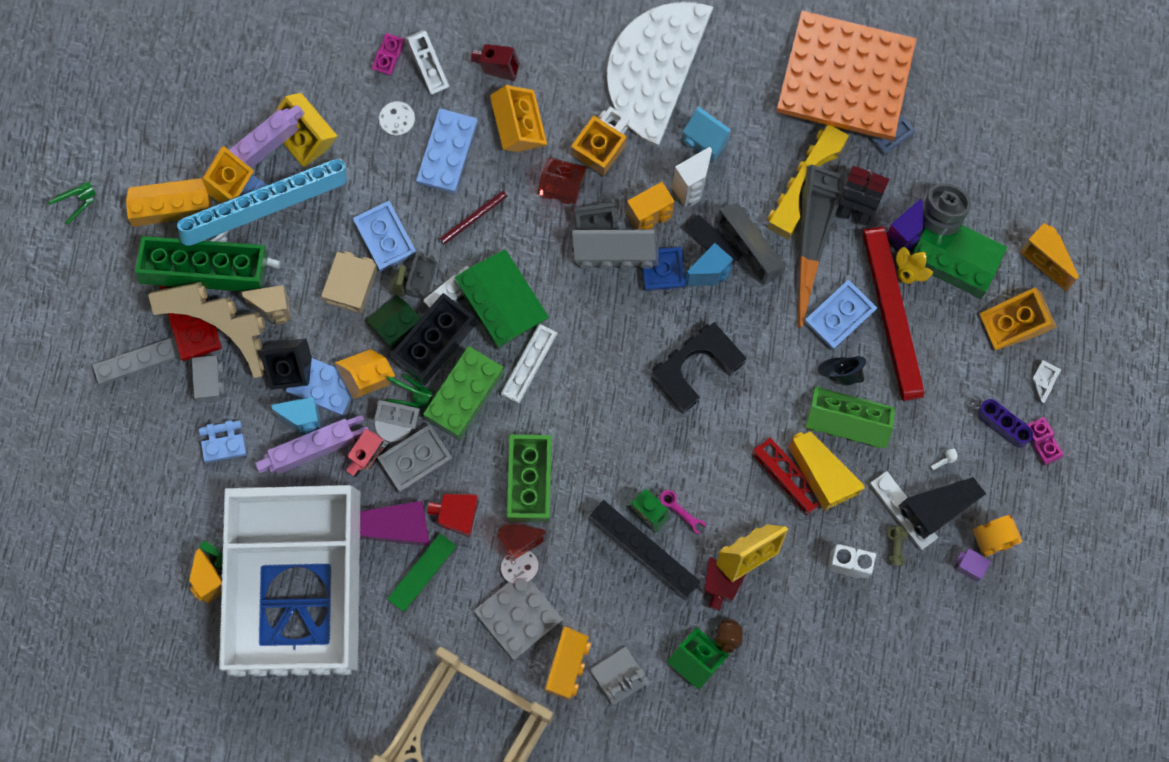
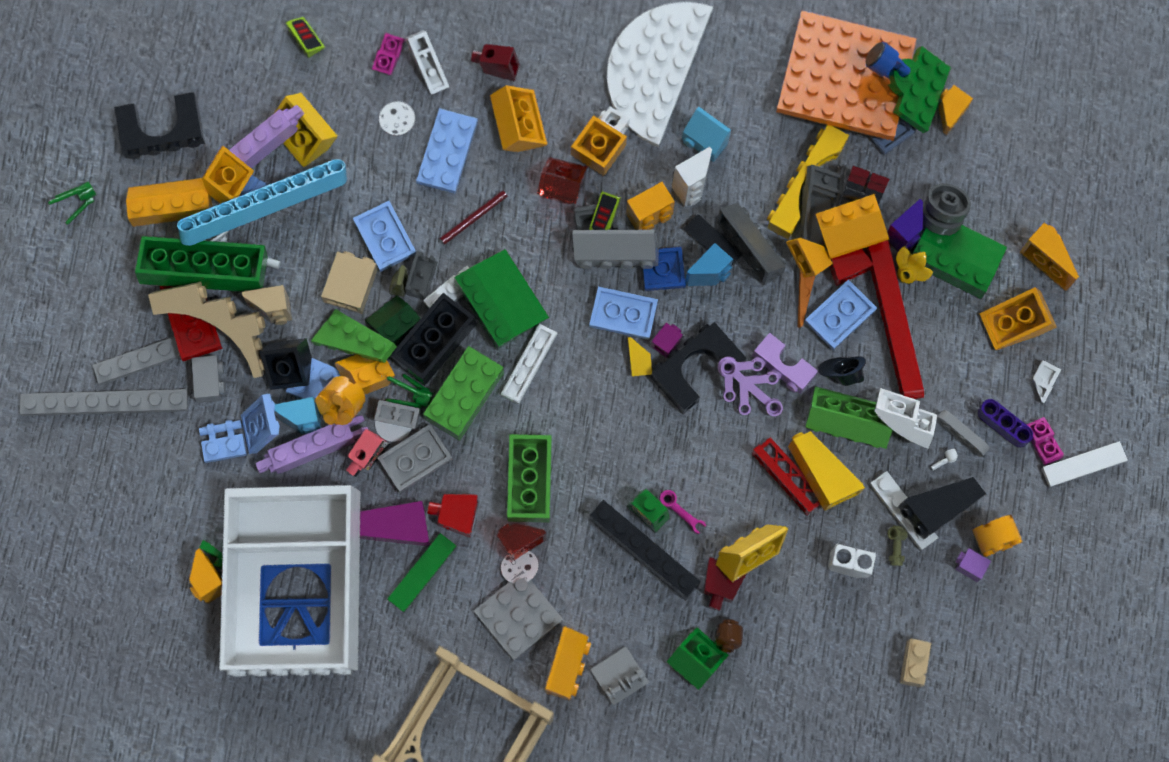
none -> light grey plate [20,389,189,416]
none -> black arch [114,92,205,159]
none -> light blue plate [241,394,280,454]
none -> slope [286,17,325,58]
none -> bright green wing [311,309,397,363]
none -> light orange brick [315,376,365,425]
none -> slope [589,191,621,230]
none -> light blue plate [589,286,658,340]
none -> yellow slope [627,337,652,376]
none -> magenta brick [651,323,683,358]
none -> lavender plant [718,357,783,416]
none -> lavender arch [752,333,818,394]
none -> light orange slope [786,238,833,278]
none -> light orange slope [816,194,889,259]
none -> red torso [829,249,873,287]
none -> green plate [865,42,951,133]
none -> white slope [875,388,937,449]
none -> tan brick [900,639,931,688]
none -> light grey beam [937,410,990,457]
none -> light orange slope [939,85,973,135]
none -> white tile [1041,441,1128,488]

